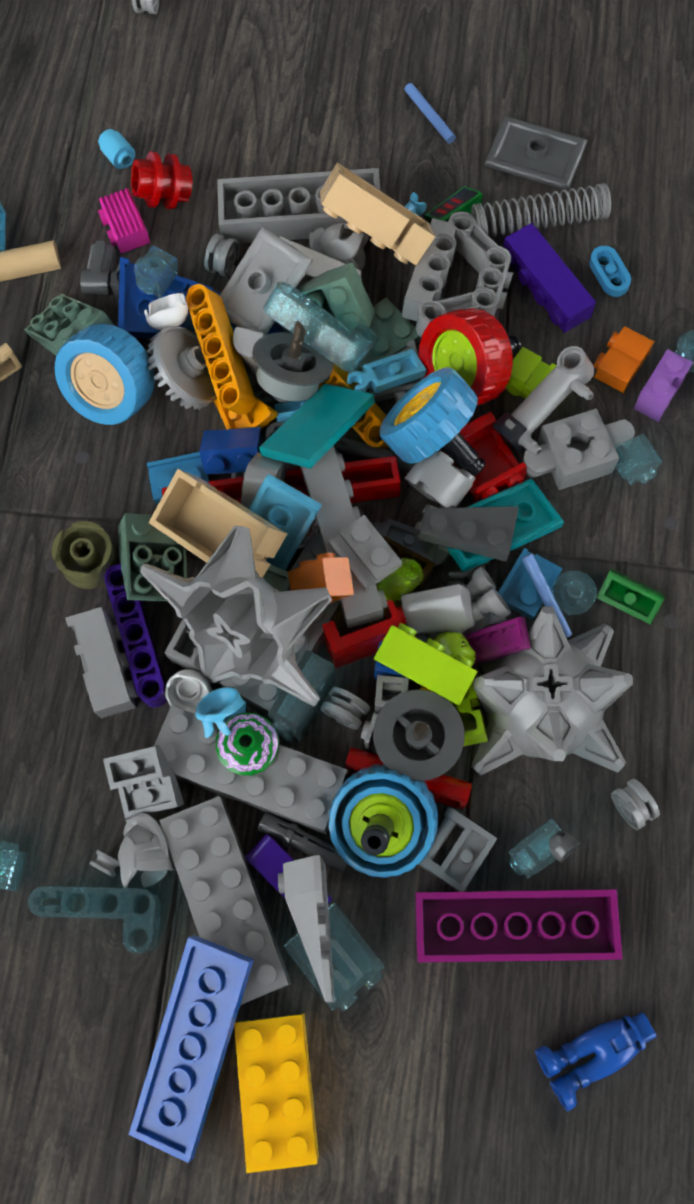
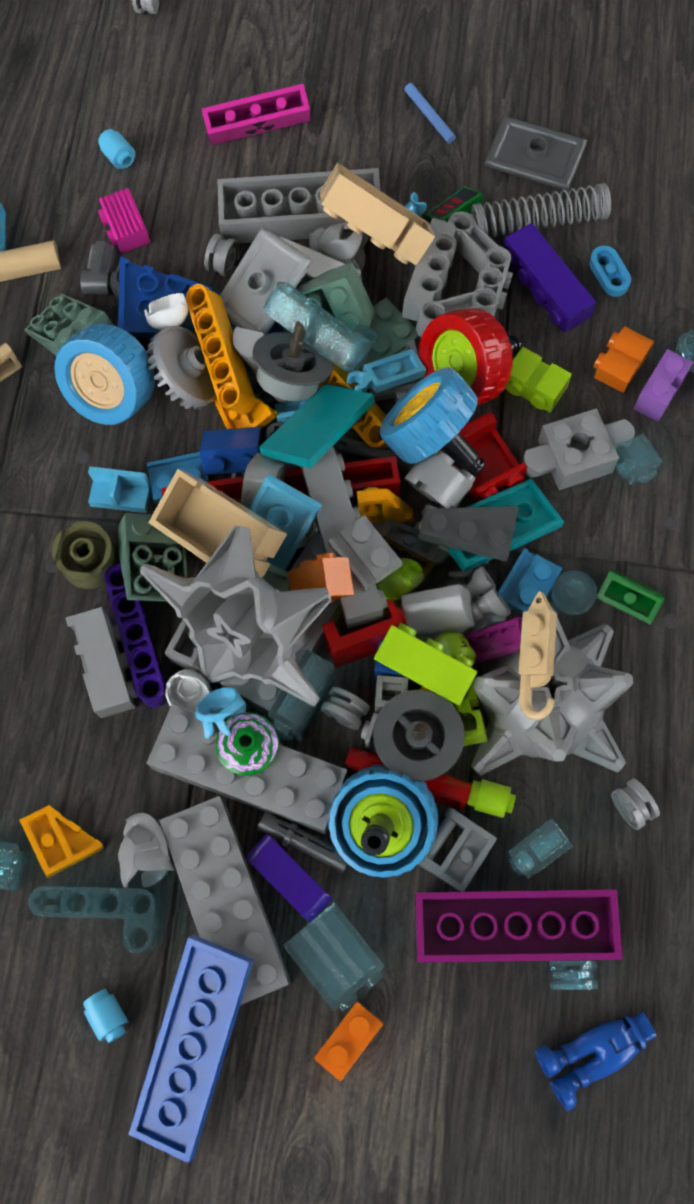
light grey bush [89,850,120,877] -> none
slope [103,745,184,818] -> none
red piece [131,151,193,210] -> none
clear light blue brick [134,245,178,298] -> none
yellow brick [234,1013,319,1173] -> none
light grey wedge [278,855,335,1003] -> none
light grey piece [492,346,594,455] -> none
medium blue bar [521,553,572,638] -> none
dark grey hinge [548,831,580,863] -> none
none -> light orange wing [19,805,104,879]
none -> medium azure brick [83,988,129,1043]
none -> medium azure panel [88,466,152,513]
none -> dark pink brick [202,83,310,146]
none -> orange brick [314,1001,383,1082]
none -> light orange wing [357,487,415,523]
none -> lime brick [467,779,516,818]
none -> tan plate [518,591,557,720]
none -> clear light blue wheel [549,961,598,990]

